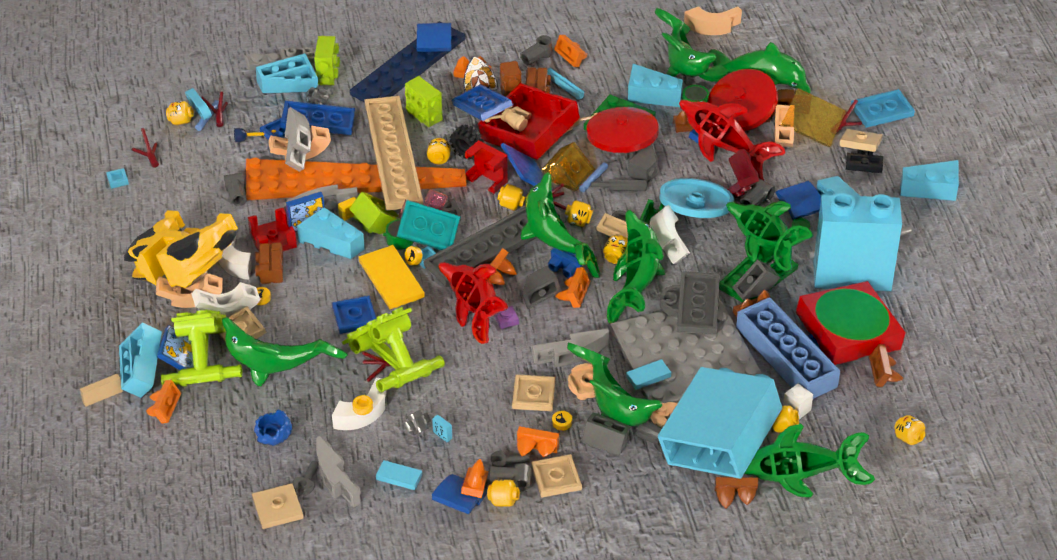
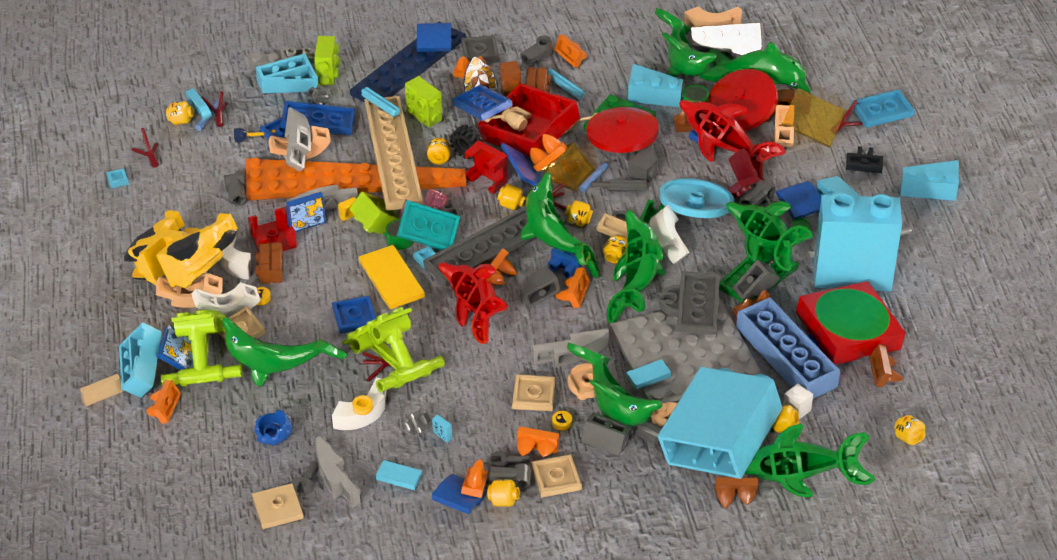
medium azure wedge [297,207,365,259] -> none
yellow tile [405,246,422,265] -> none
medium lavender plate [494,306,519,329] -> none
tan plate [840,129,882,152] -> none
none -> medium azure axle [361,87,400,117]
none -> dark grey plate [461,35,499,62]
none -> orange tile [530,134,567,173]
none -> wedge [692,22,764,54]

